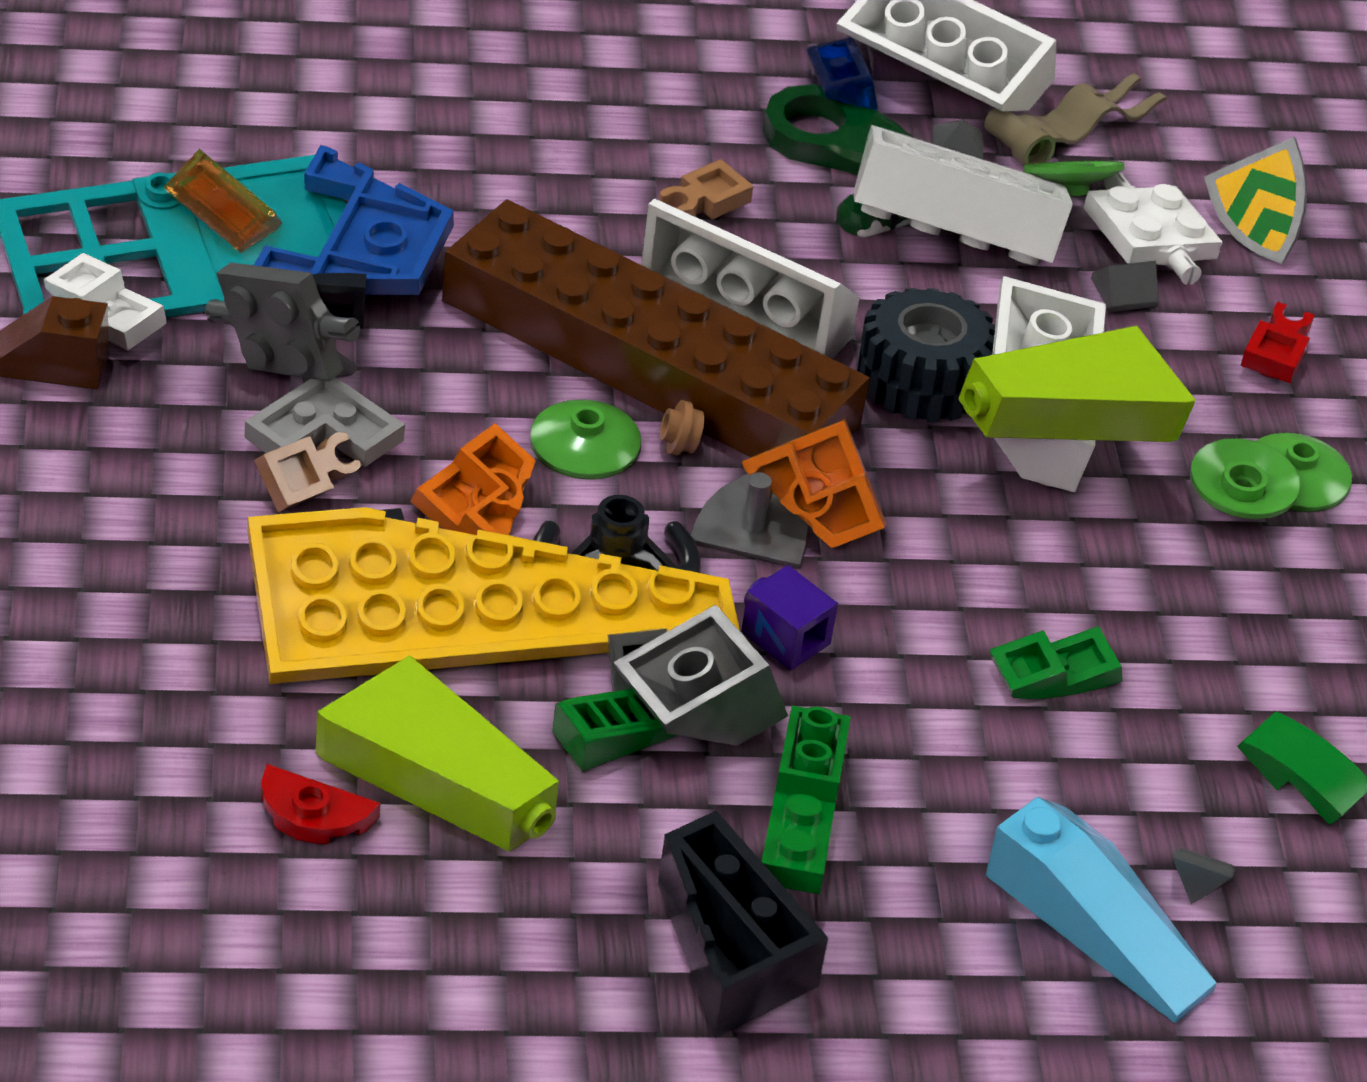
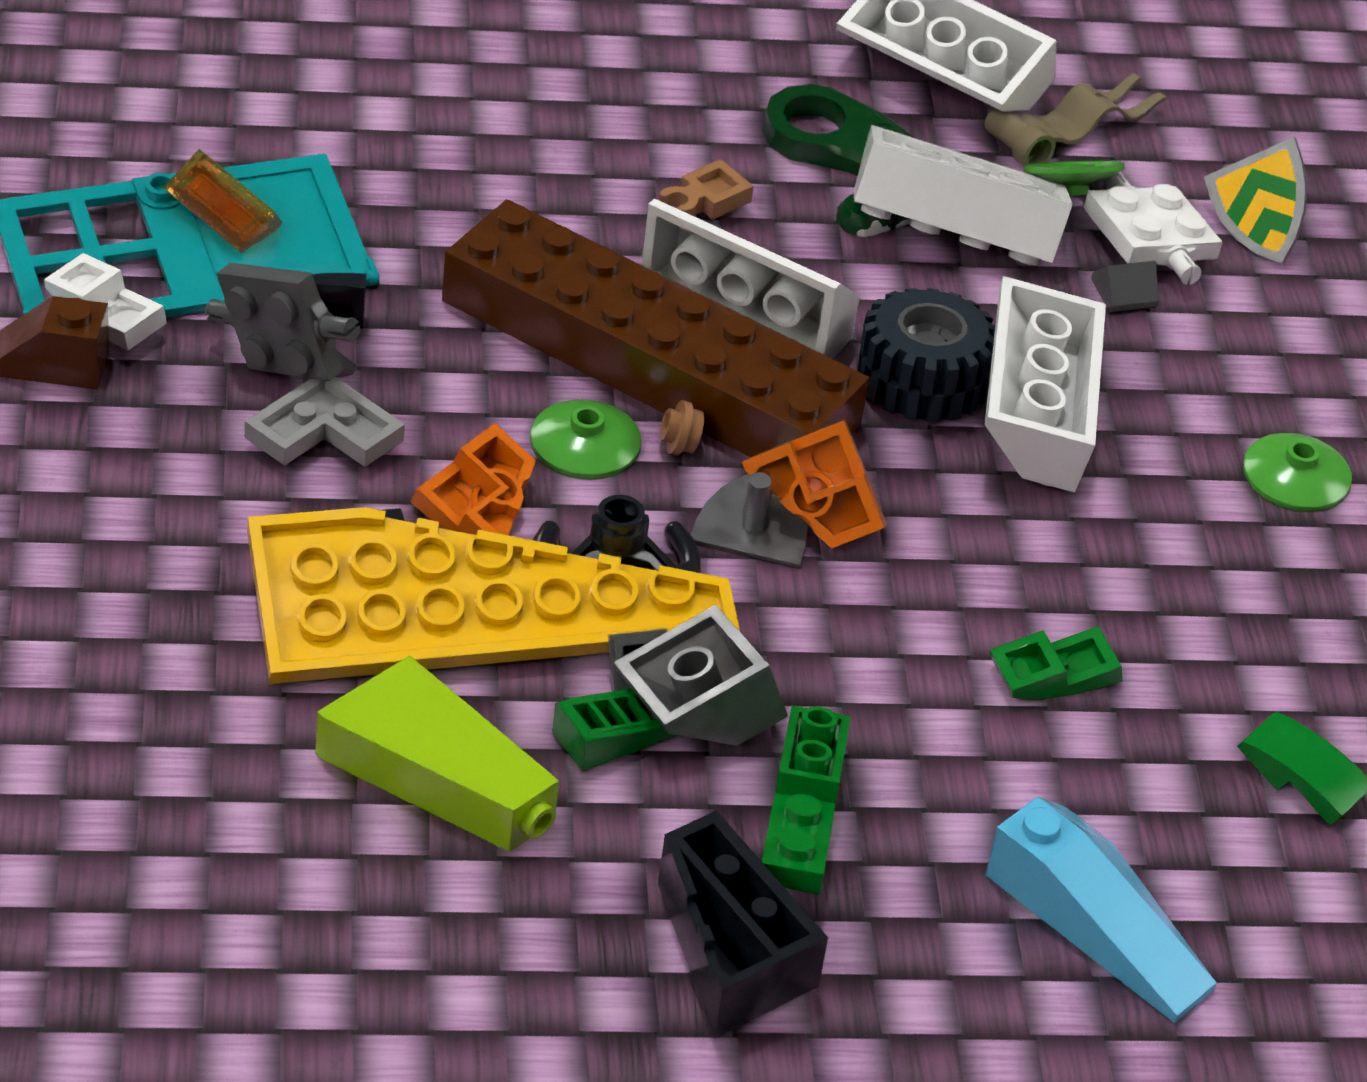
blue wing [254,145,454,295] -> none
plate [254,432,362,512] -> none
red plate [261,764,381,845] -> none
dark purple brick [741,565,838,671] -> none
clear blue slope [806,37,878,110] -> none
dark grey slope [932,120,984,160] -> none
lime slope [958,326,1196,442] -> none
dark grey slope [1173,847,1235,904] -> none
bright green dish [1190,438,1301,519] -> none
red plate [1240,301,1315,384] -> none

